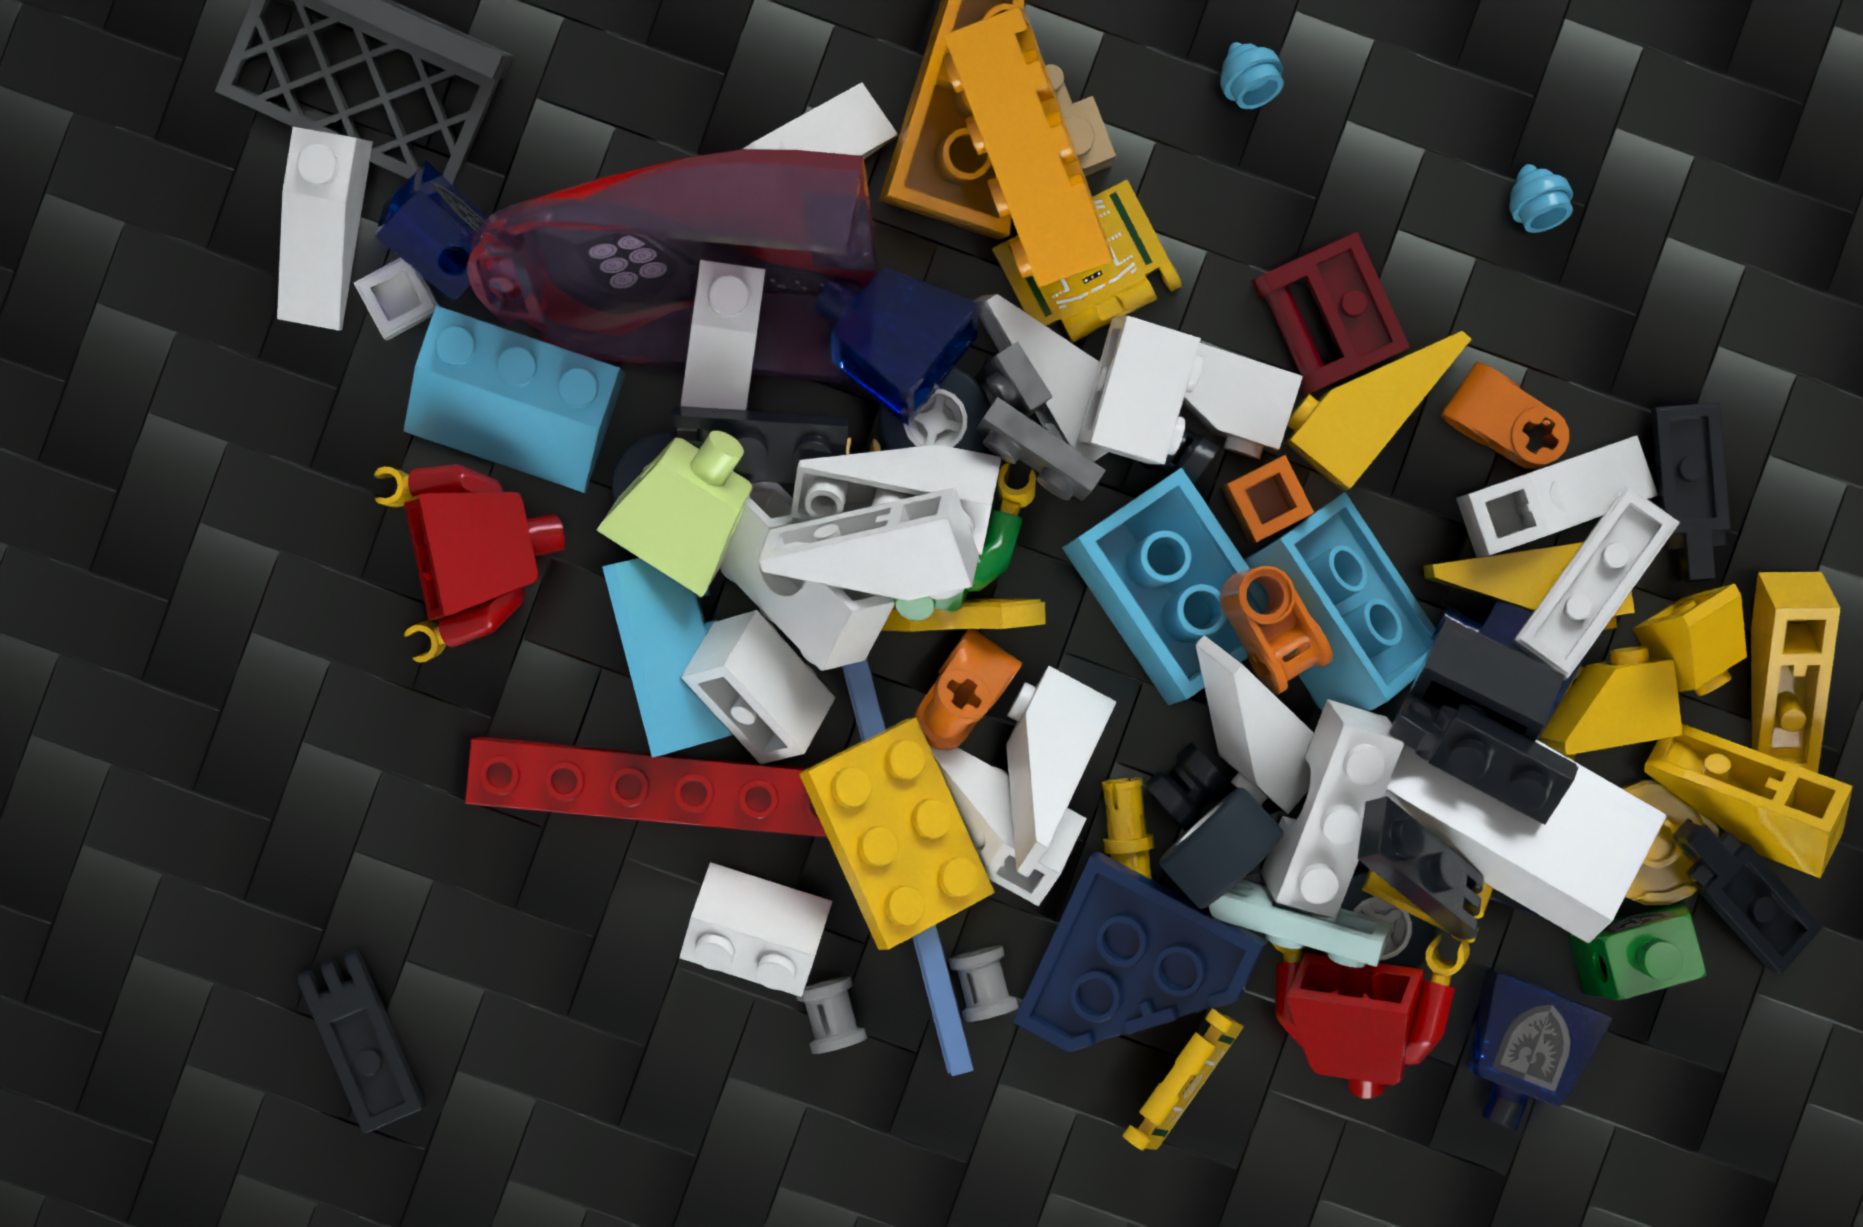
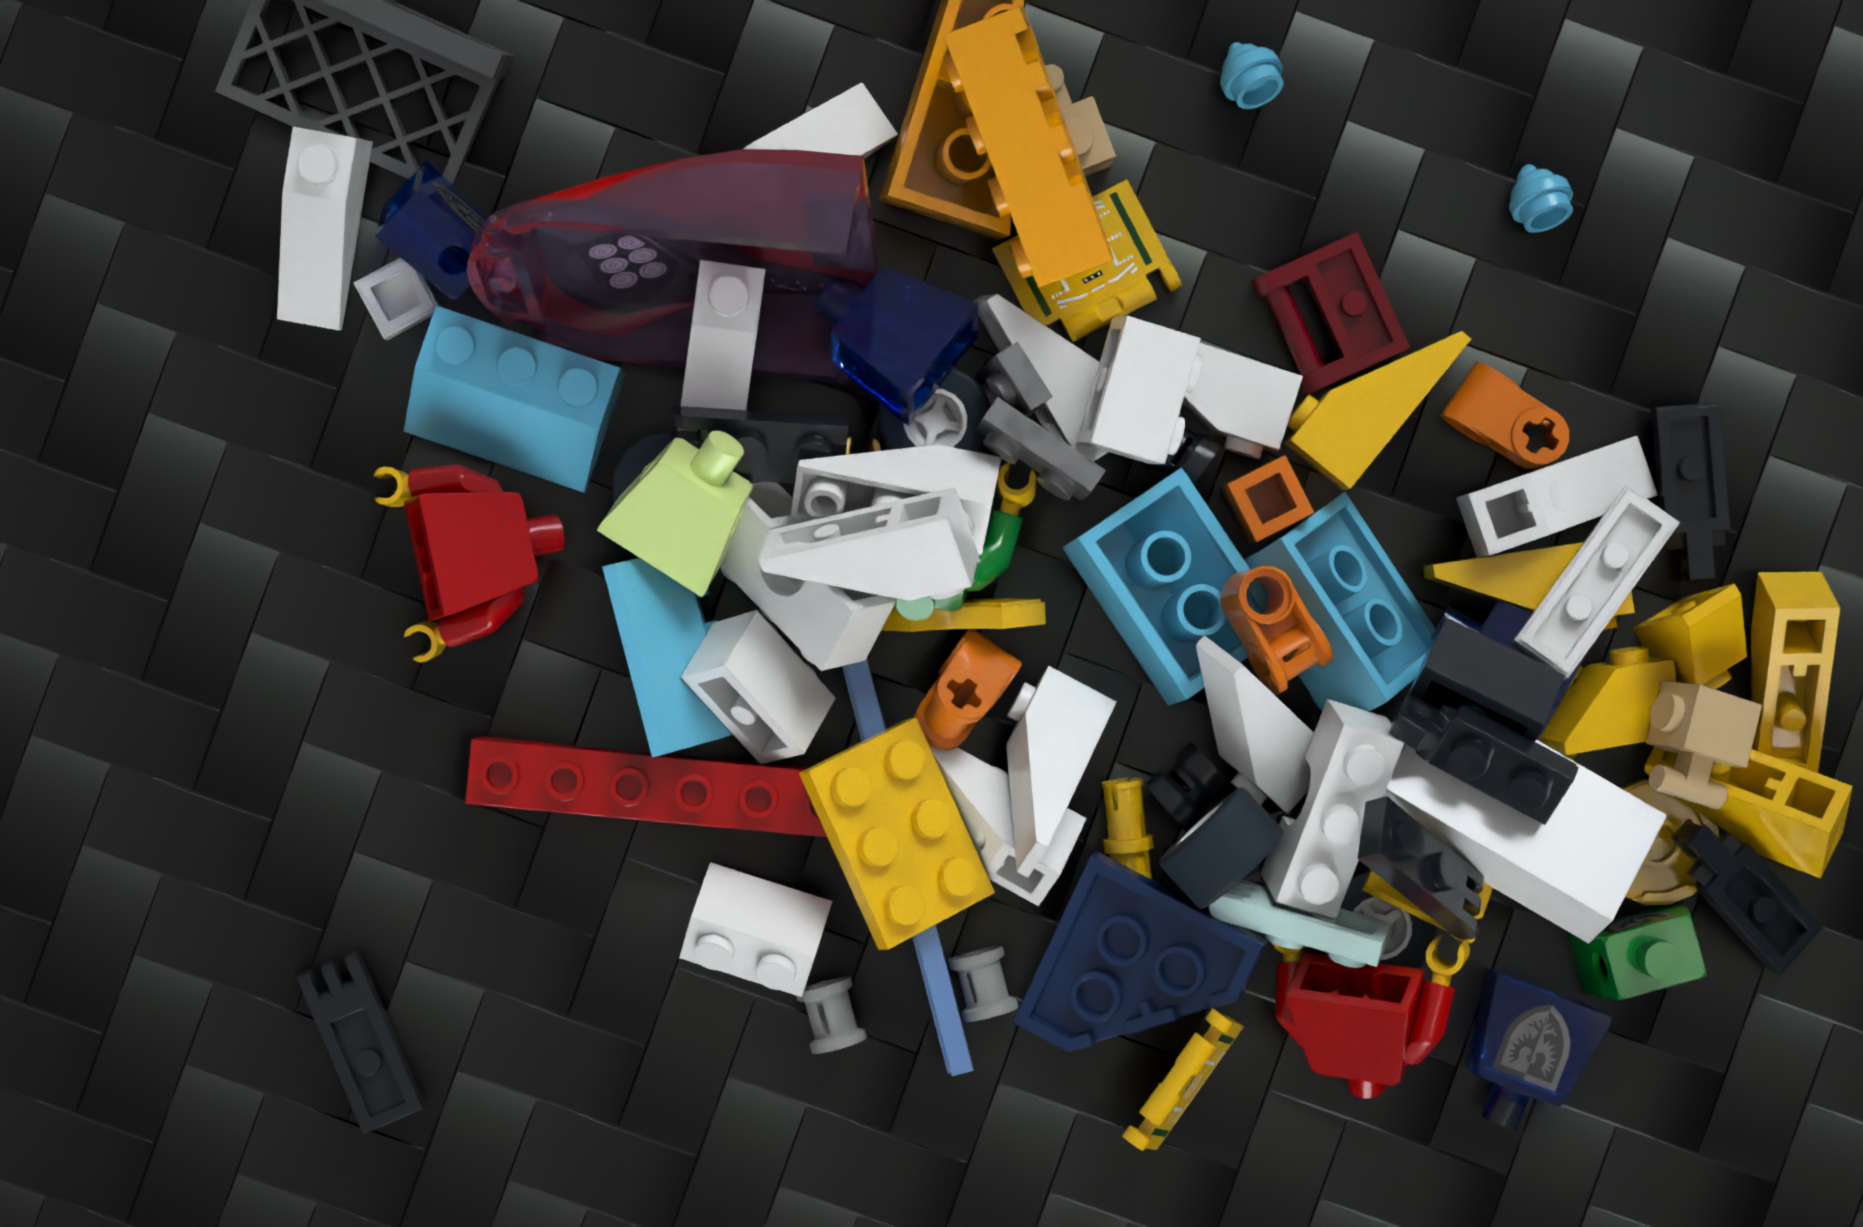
none -> tan brick [1646,681,1762,809]

